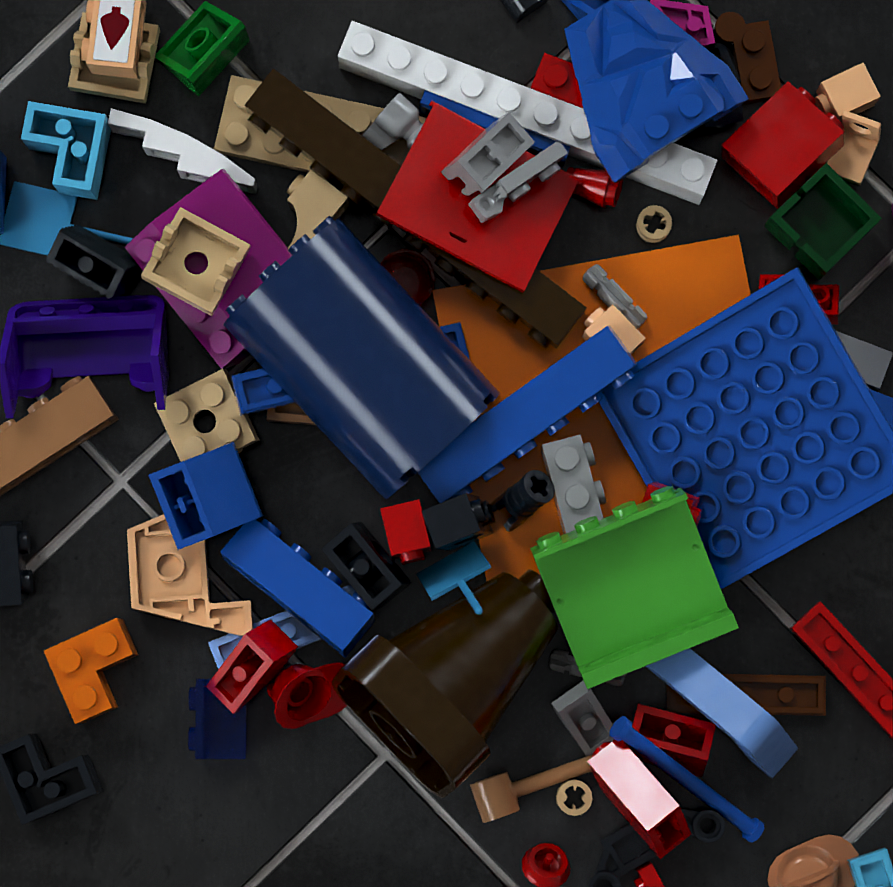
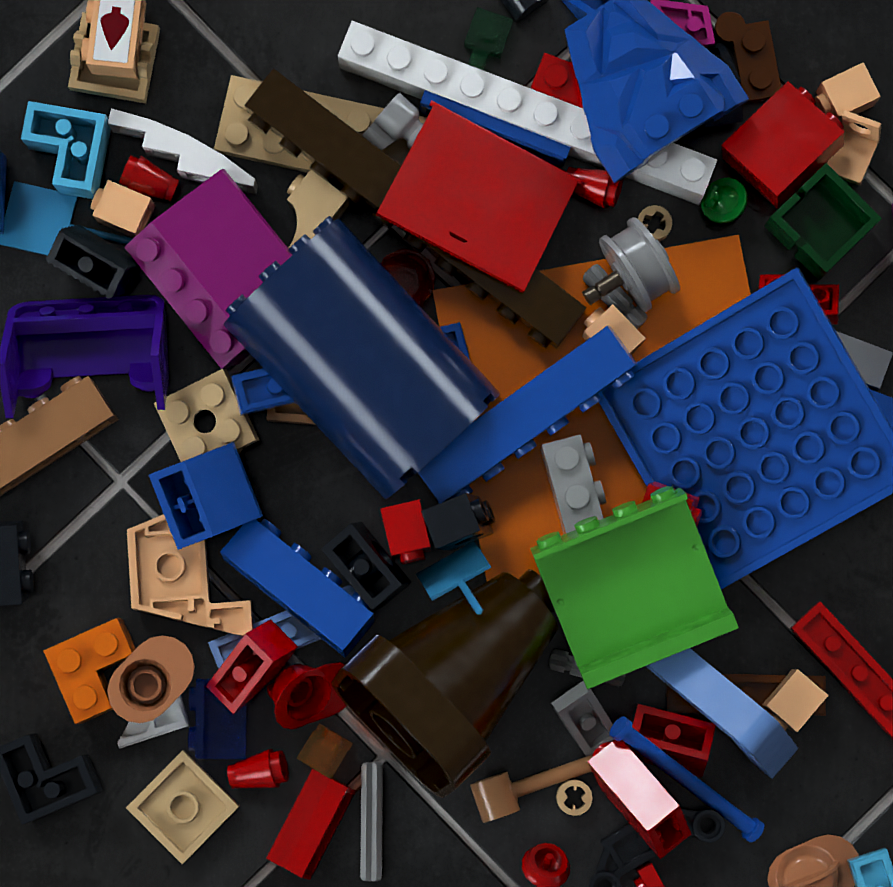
tan piece [141,207,251,316] -> none
green slope [155,1,250,97] -> none
light grey hinge [441,112,535,196] -> none
light grey hinge [468,141,568,223] -> none
black hinge [490,470,555,532] -> none
none -> light nougat brick [91,180,156,238]
none -> nougat piece [107,635,195,723]
none -> white tile [117,695,191,749]
none -> red cone [119,155,179,202]
none -> tan plate [126,750,240,864]
none -> red cone [227,748,289,789]
none -> red piece [266,768,356,880]
none -> clear orange brick [297,723,354,779]
none -> light grey axle [360,762,383,881]
none -> clear green plate [464,7,513,71]
none -> light grey wheel [582,217,680,312]
none -> green hat [701,177,747,223]
none -> light nougat brick [761,669,829,732]

